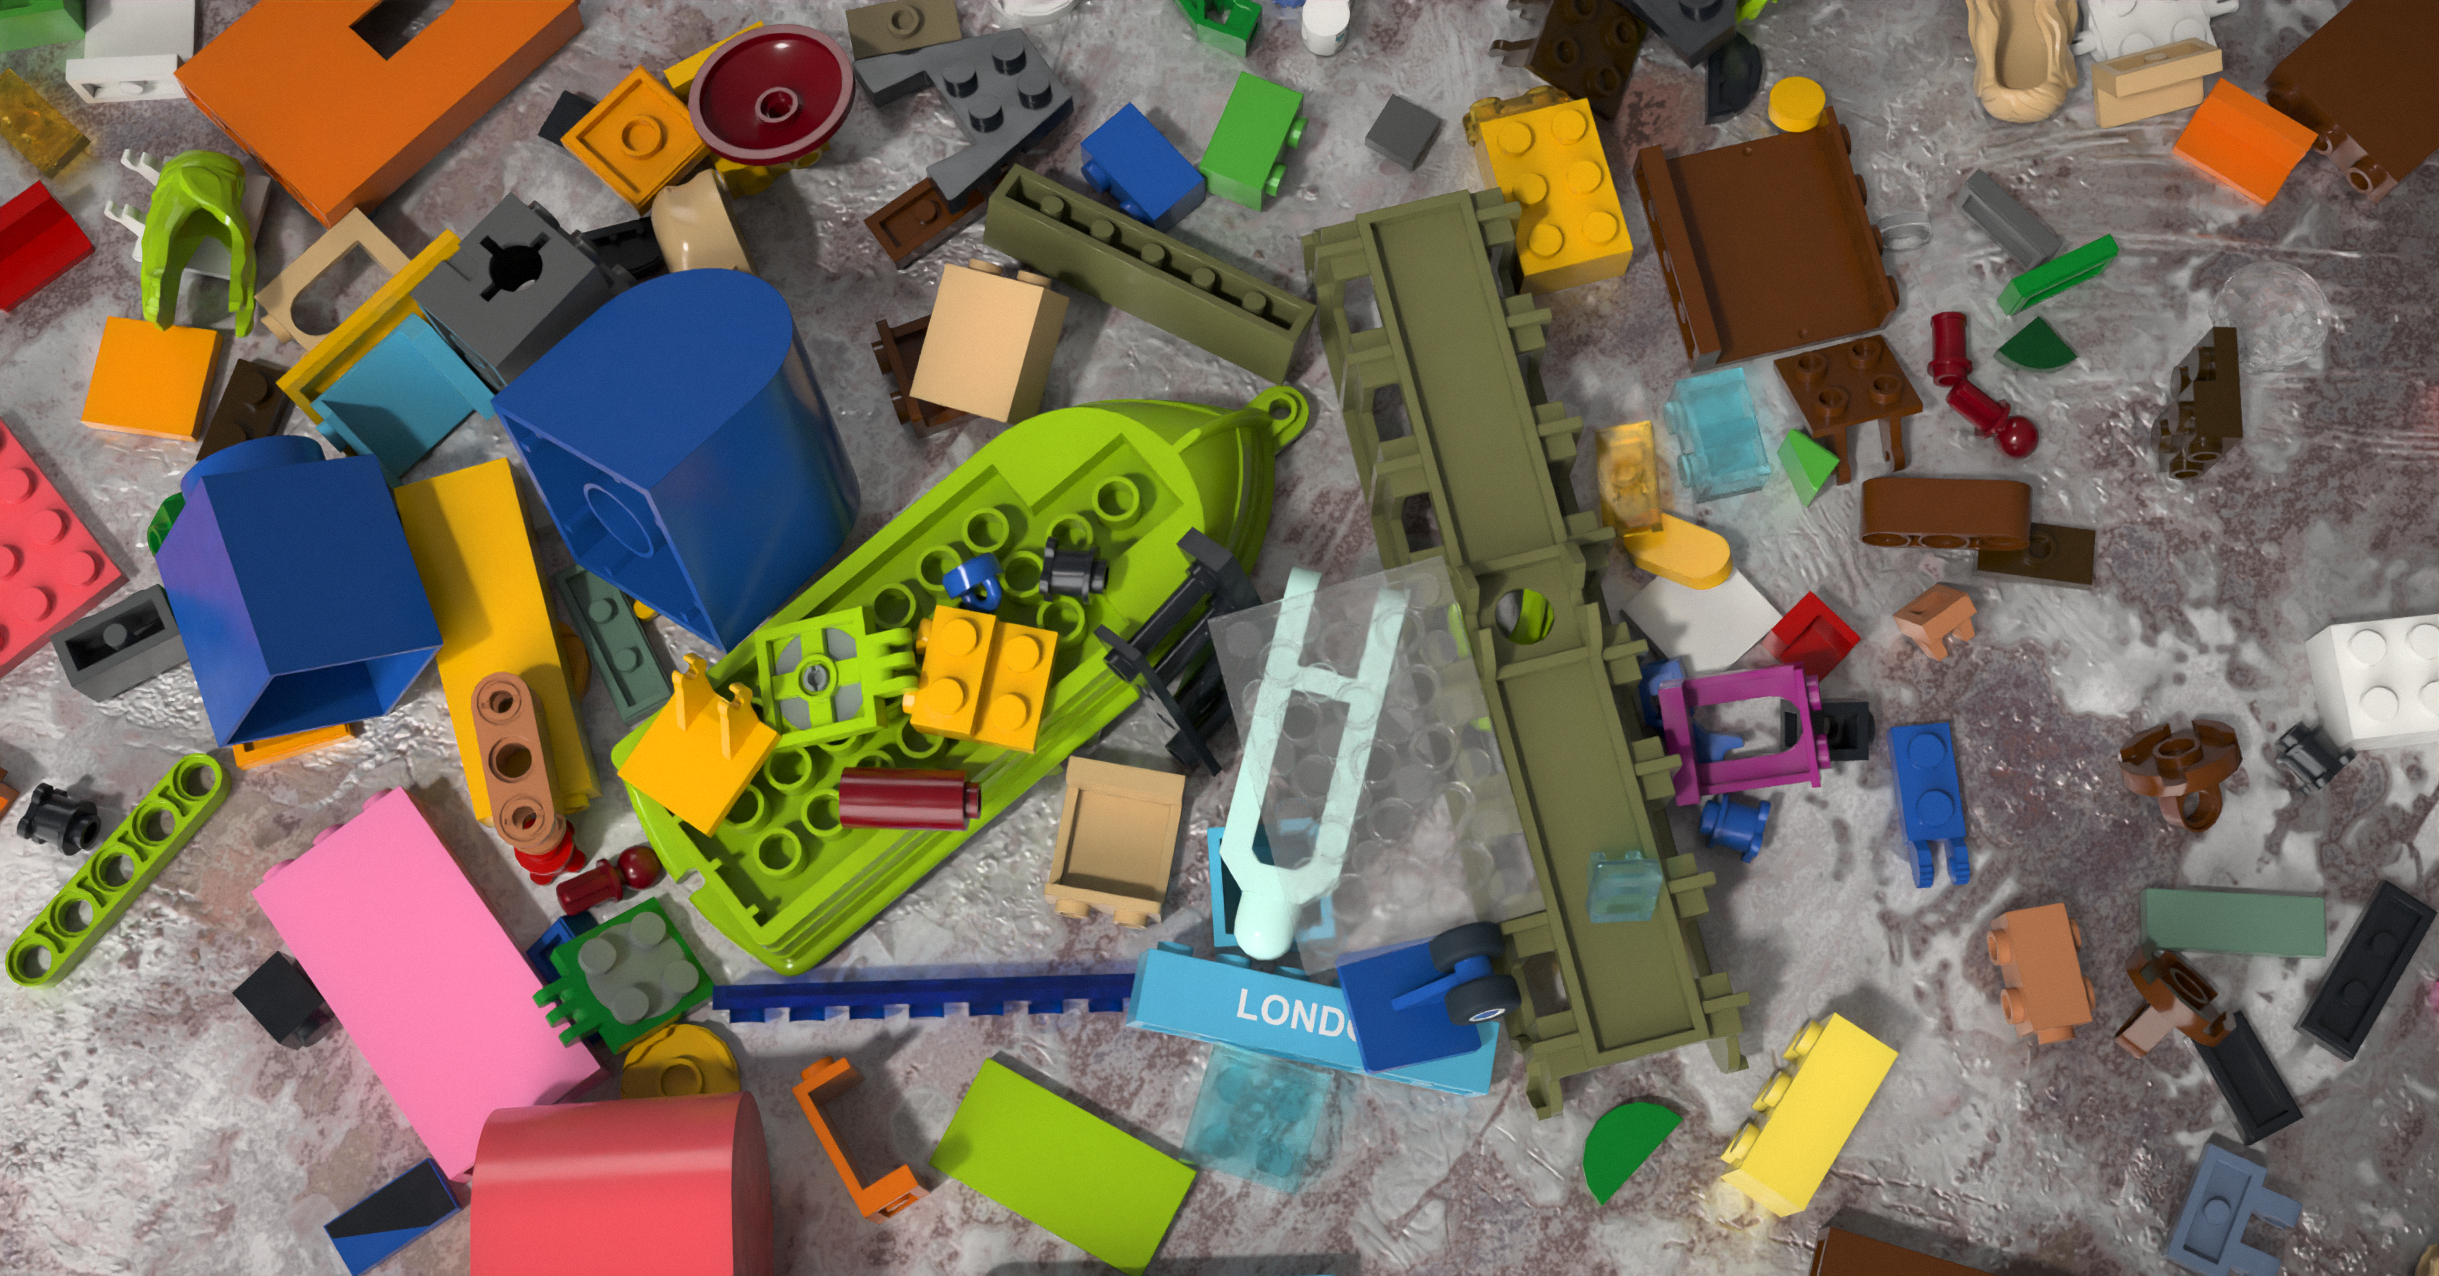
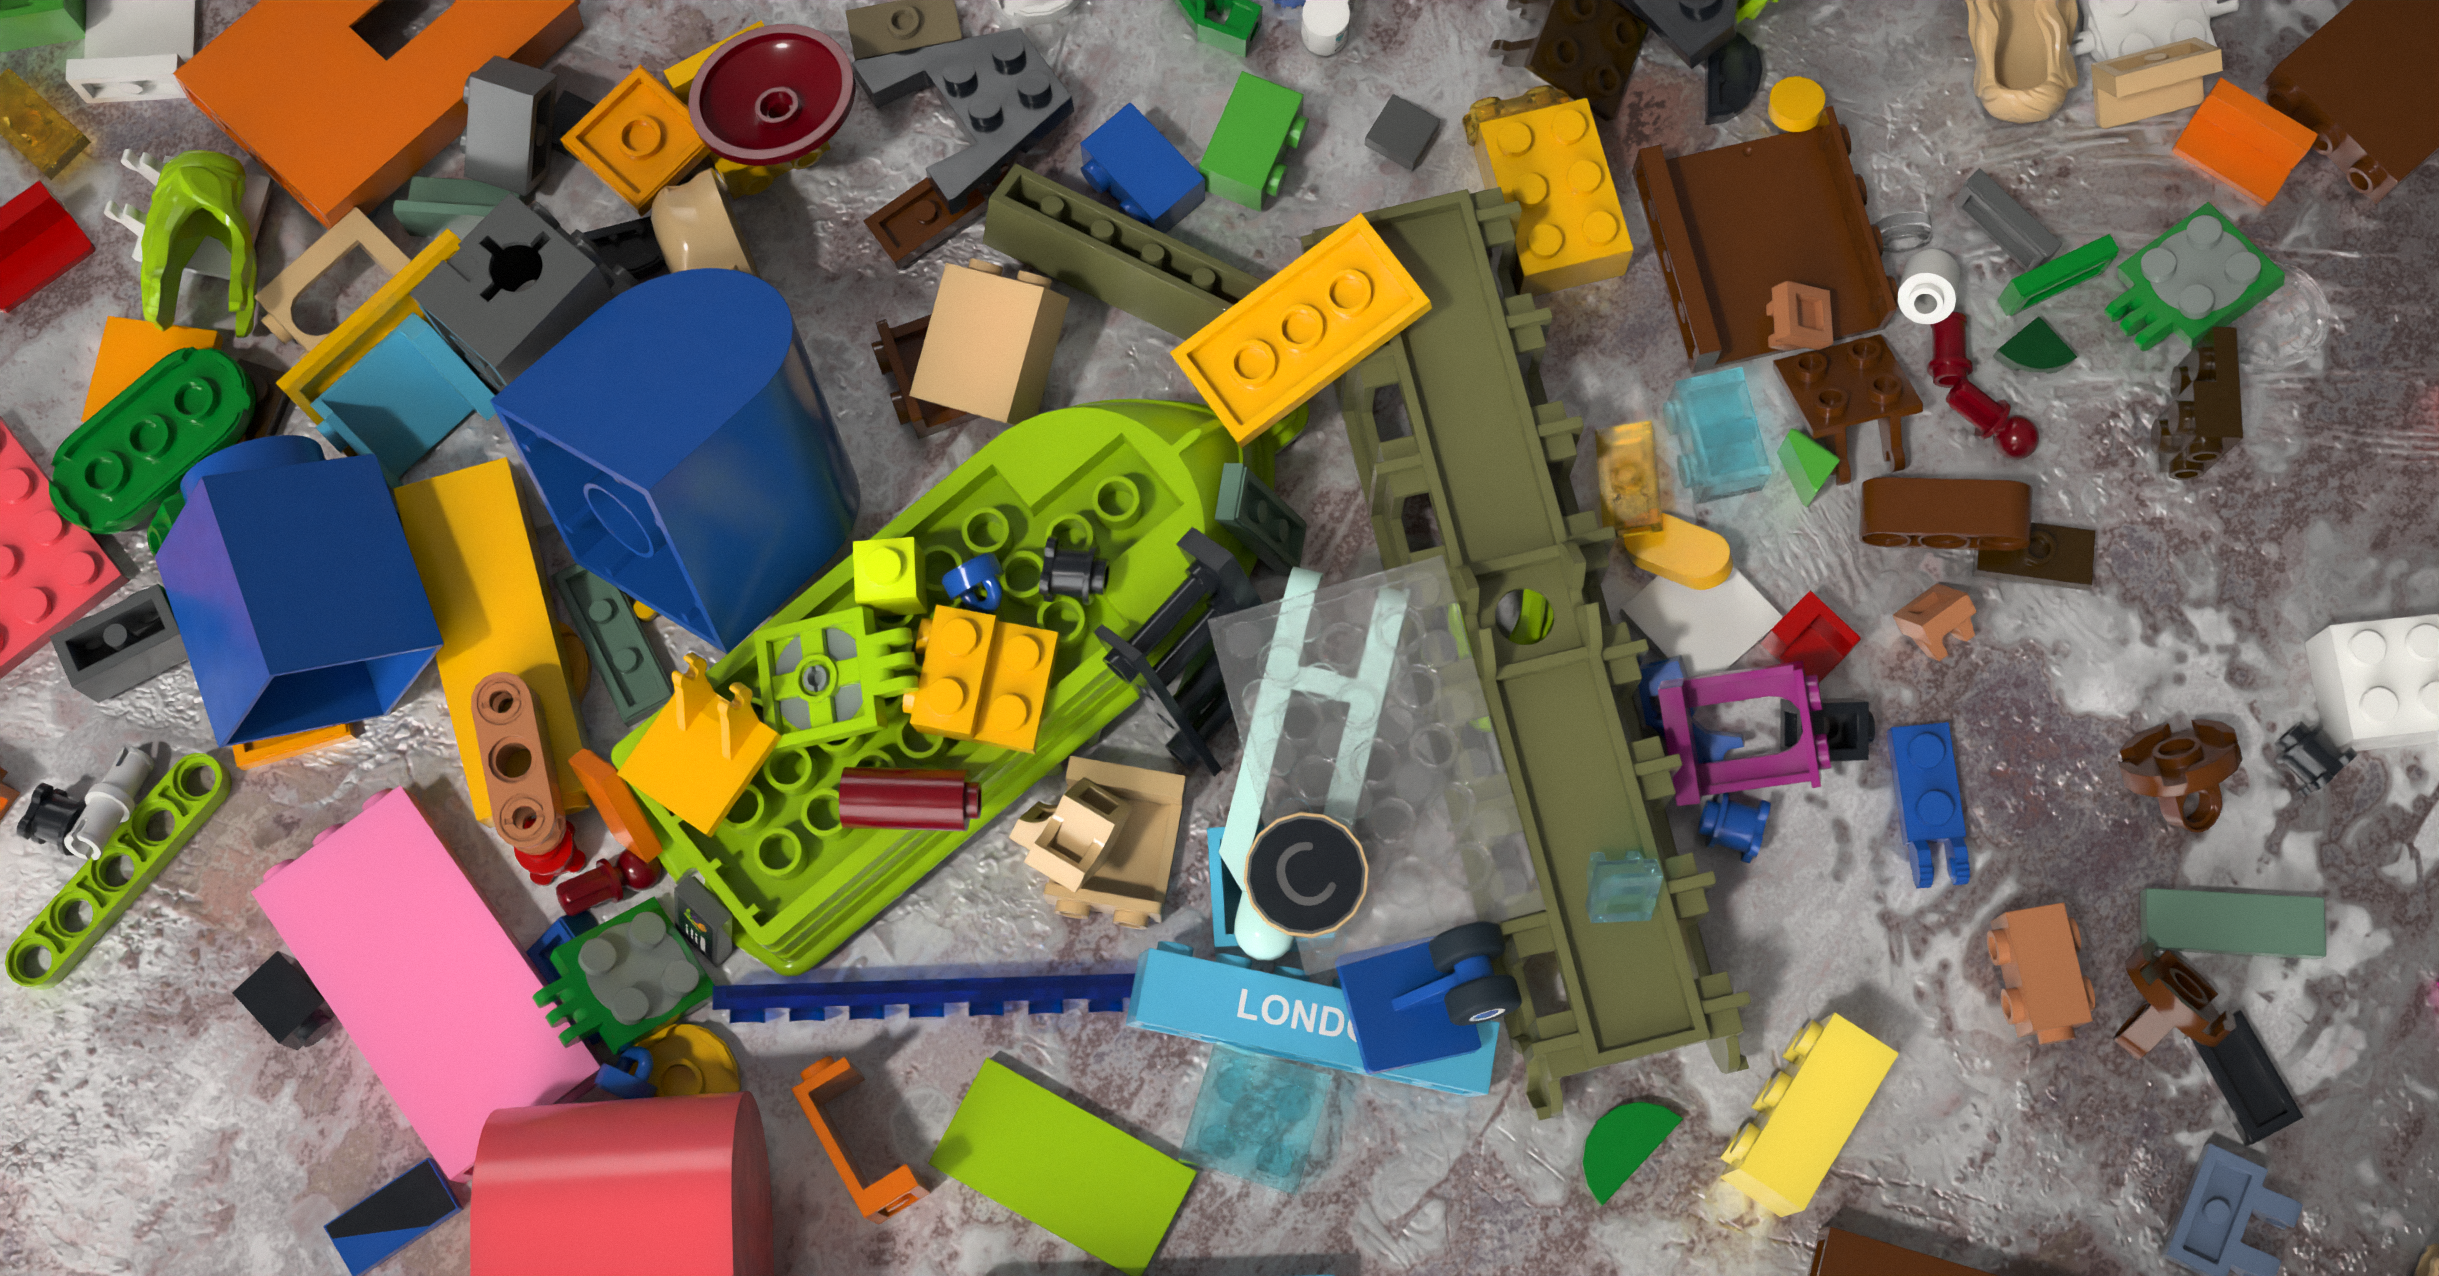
black tile [2293,880,2438,1062] -> none
none -> green tile [49,347,256,534]
none -> white pin [64,747,155,860]
none -> sand green panel [393,176,526,240]
none -> dark grey brick [460,55,558,196]
none -> orange tile [568,748,663,864]
none -> blue tile [594,1046,658,1099]
none -> dark grey tile [674,875,733,968]
none -> neon yellow brick [853,537,927,617]
none -> tan brick [1009,777,1133,893]
none -> yellow plate [1170,212,1432,449]
none -> sand green tile [1215,463,1307,575]
none -> black tile [1243,812,1369,939]
none -> nougat tile [1766,281,1834,351]
none -> white brick [1898,249,1961,324]
none -> piece [2104,202,2285,352]

